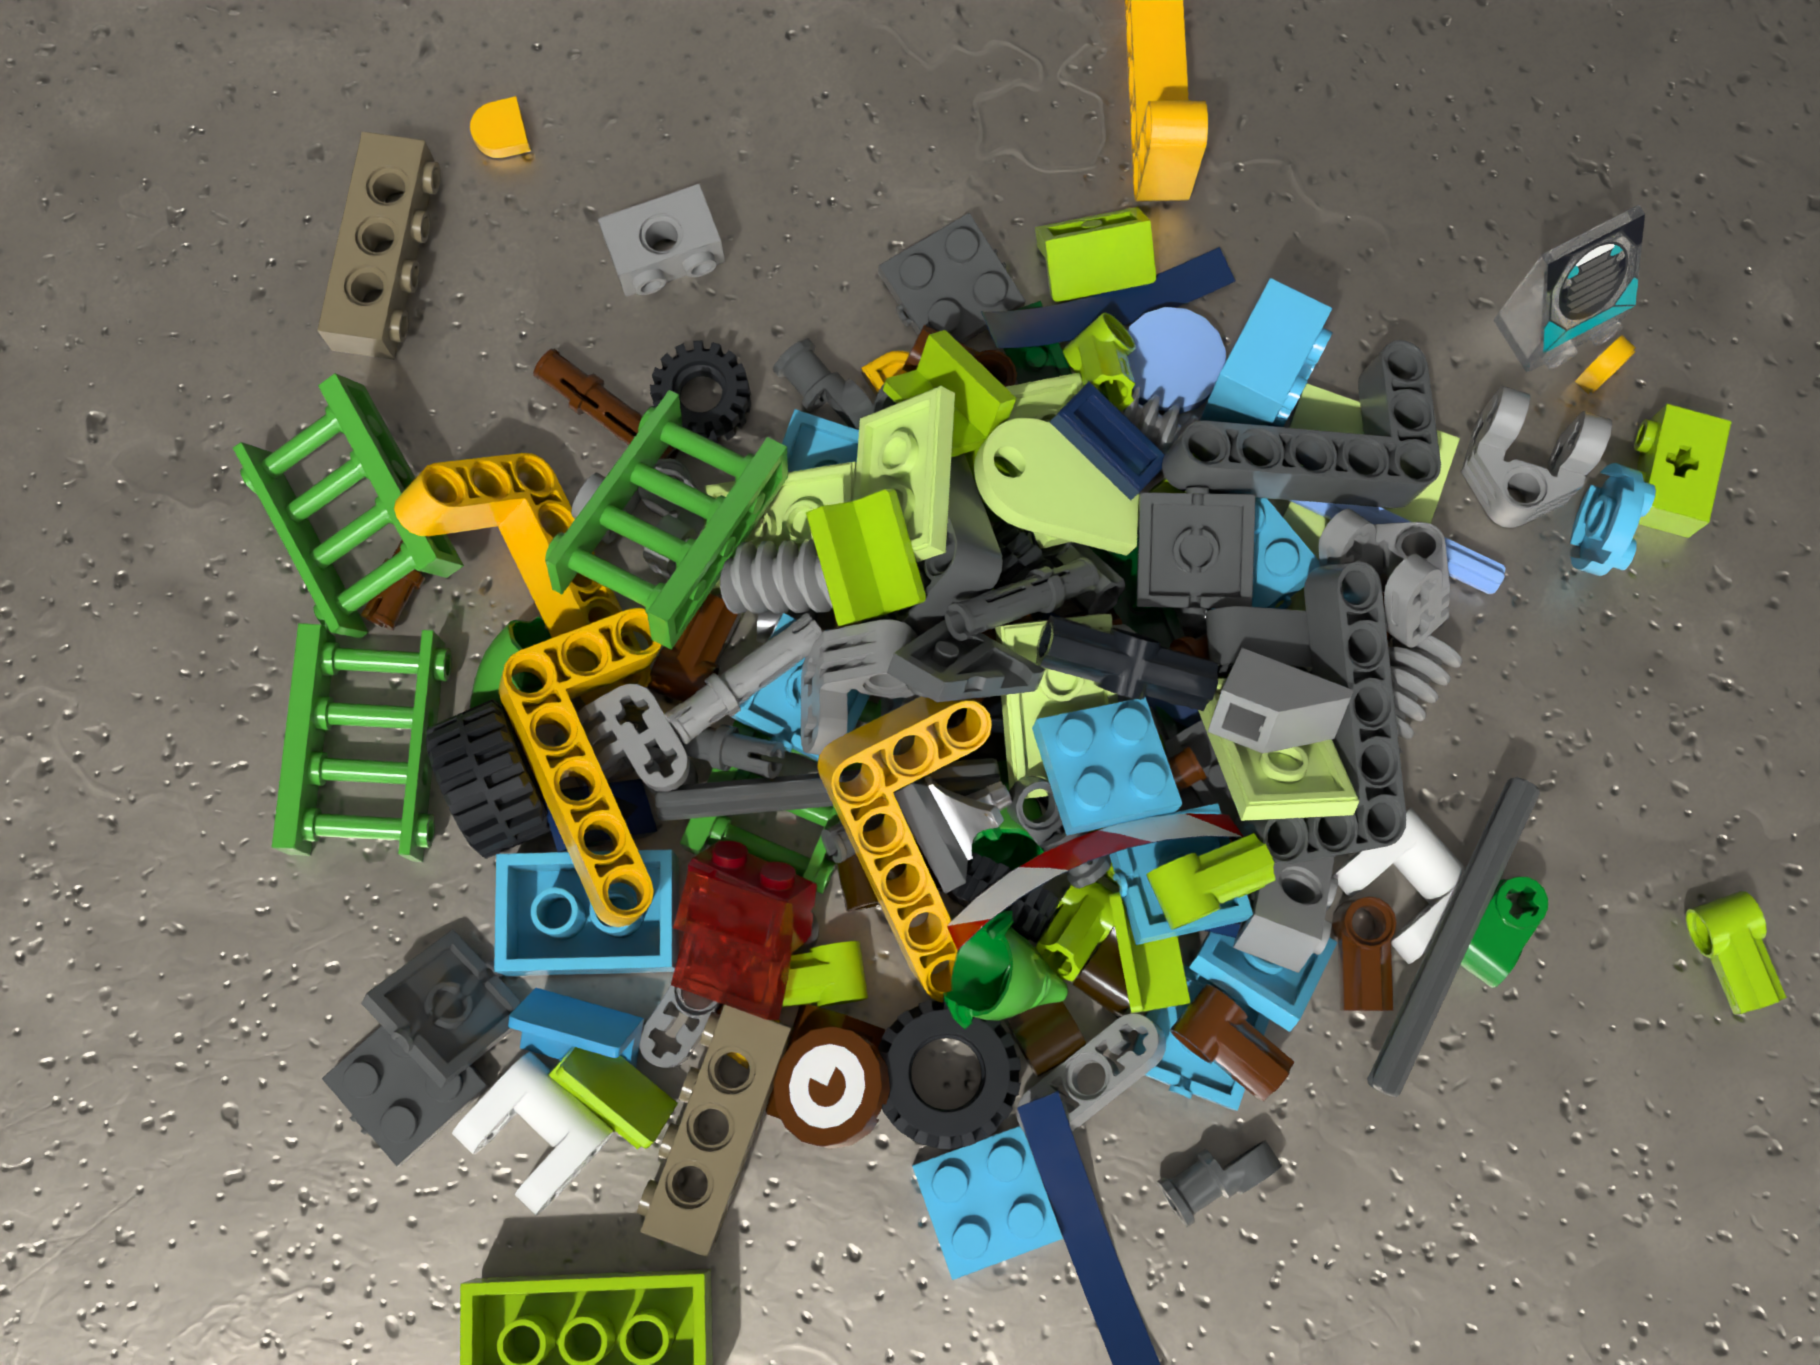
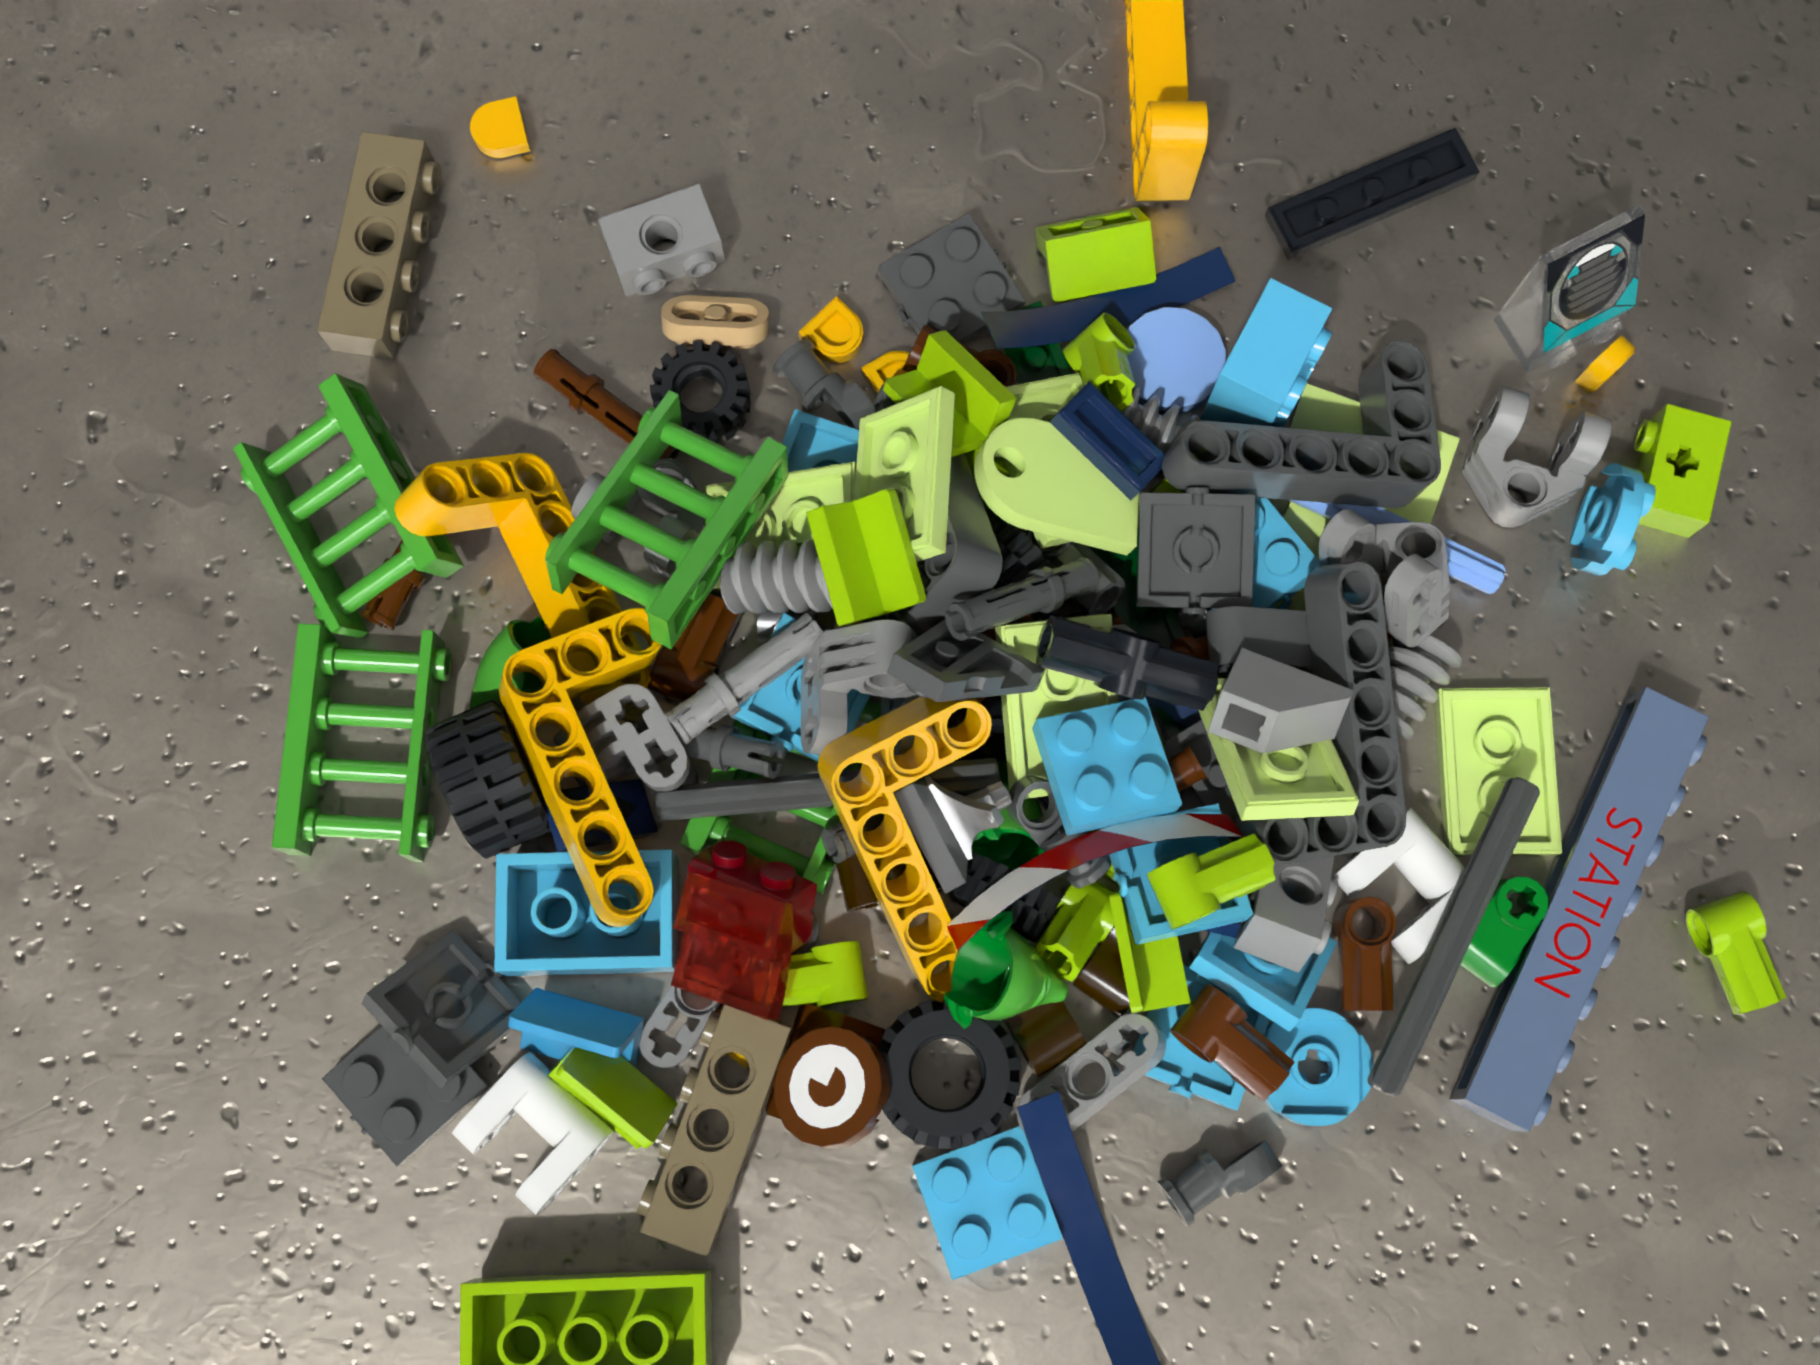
none -> tan plate [661,295,769,349]
none -> yellow tile [798,296,863,364]
none -> medium azure plate [1264,1008,1373,1126]
none -> black tile [1265,128,1480,260]
none -> yellowish green tile [1434,687,1562,857]
none -> sand blue brick [1449,687,1709,1132]

